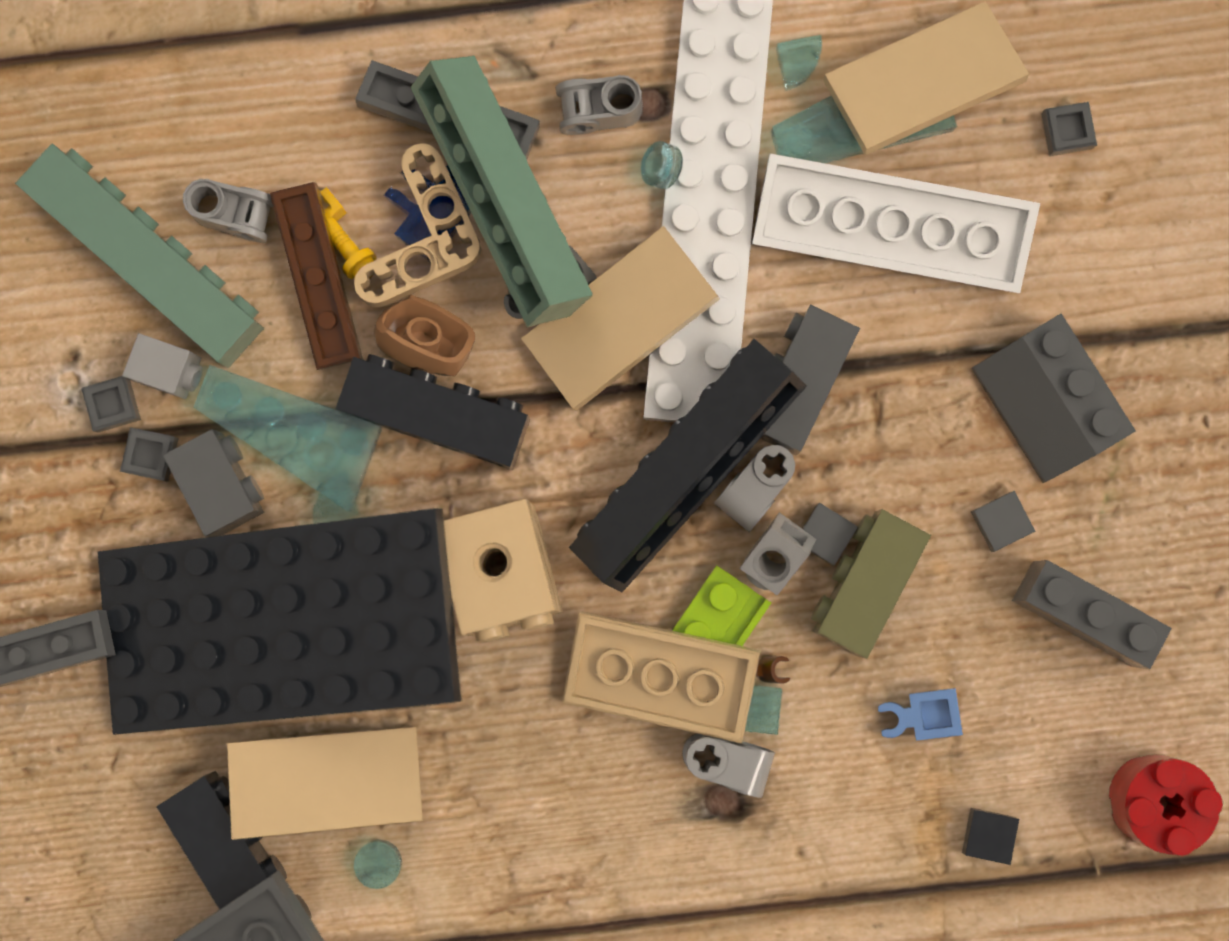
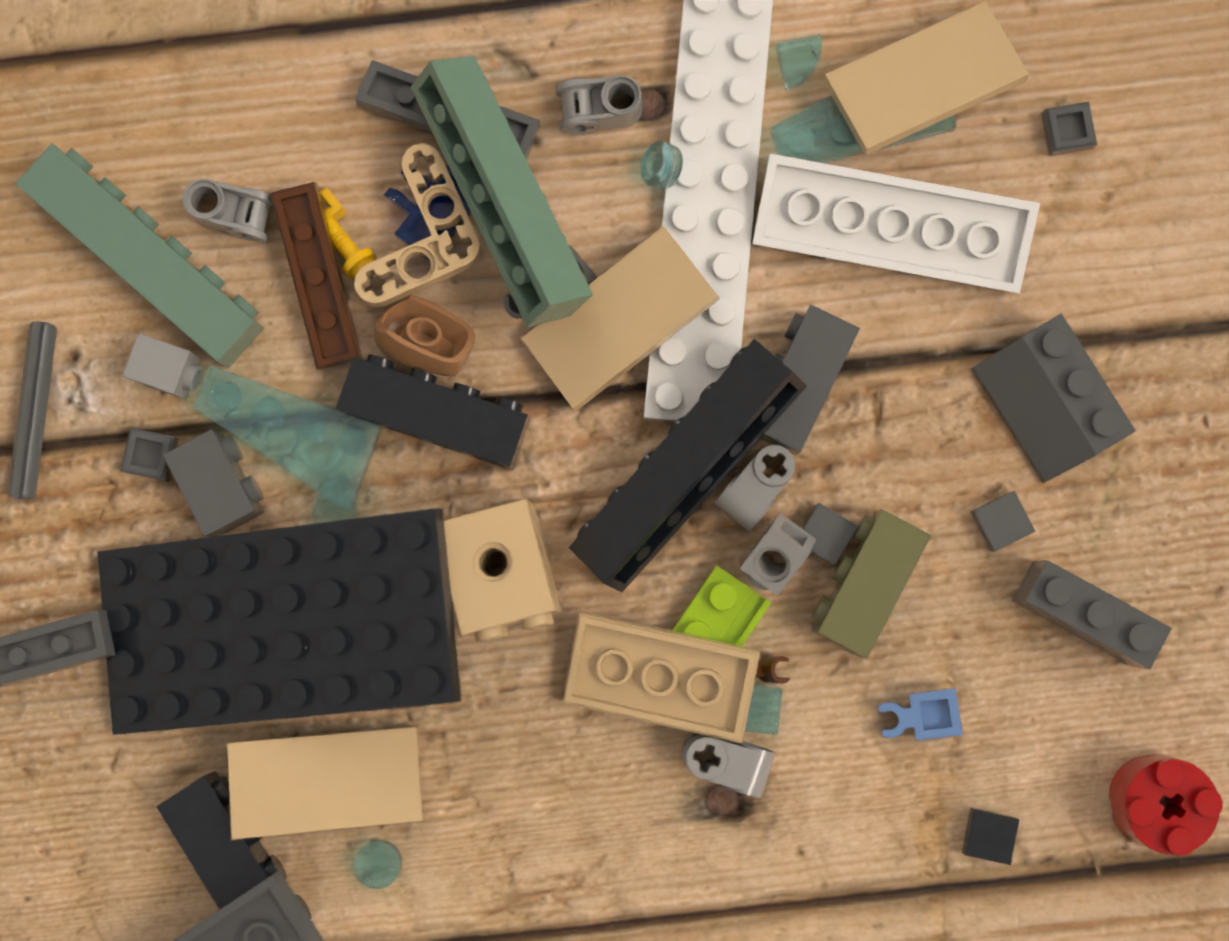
dark grey tile [81,376,141,433] -> none
none -> dark grey axle [7,321,57,500]

